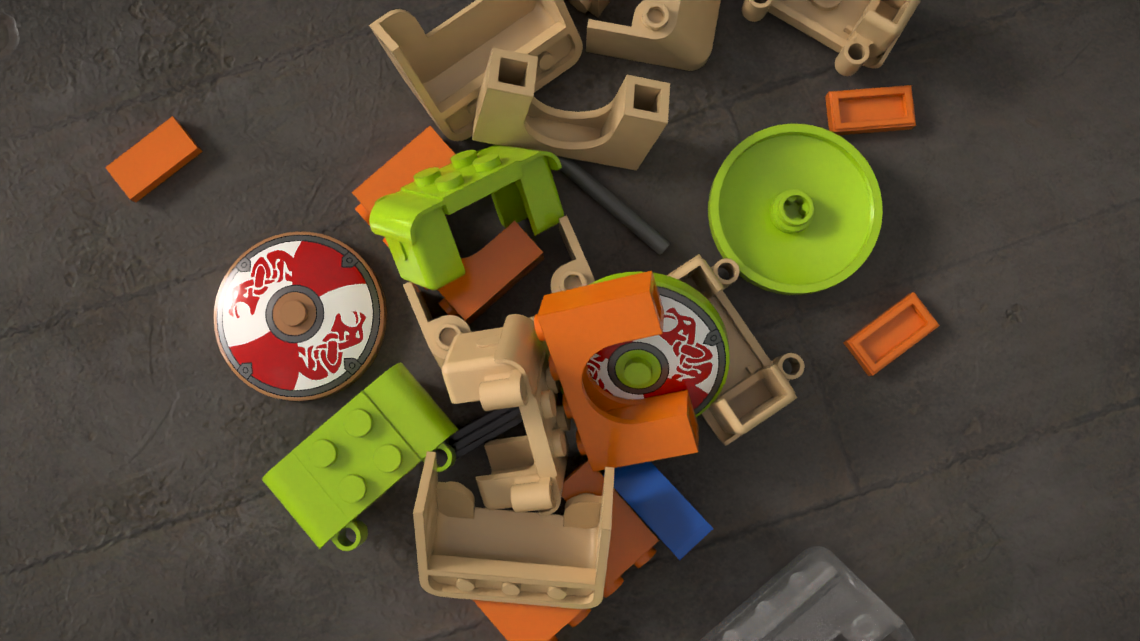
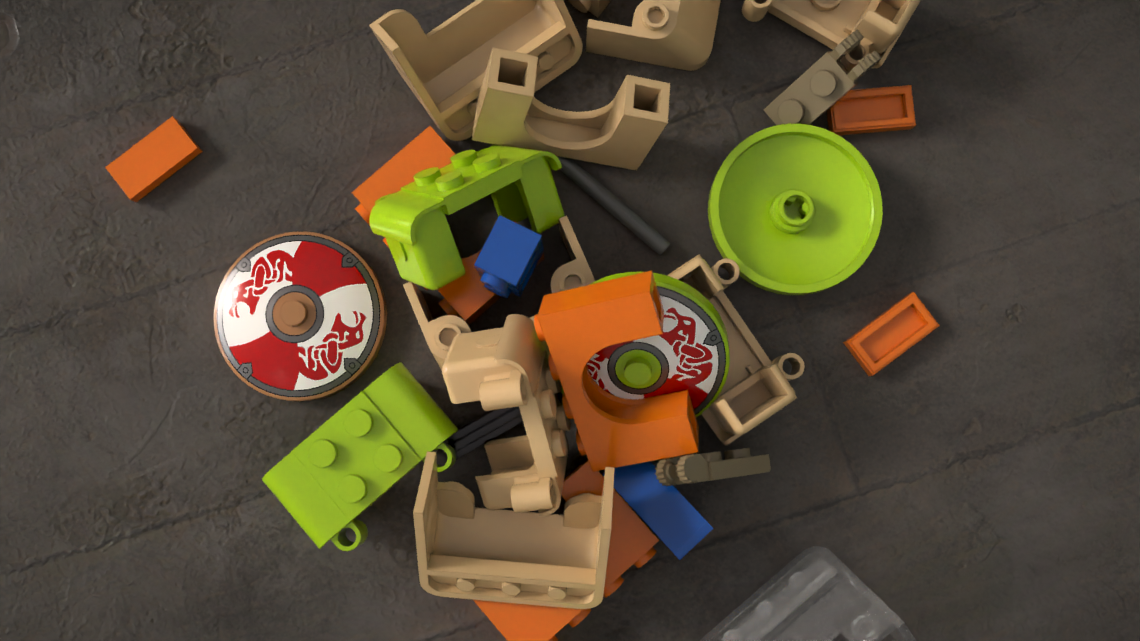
none -> blue brick [474,215,544,299]
none -> dark tan hinge [655,448,771,486]
none -> dark tan hinge [763,29,882,125]

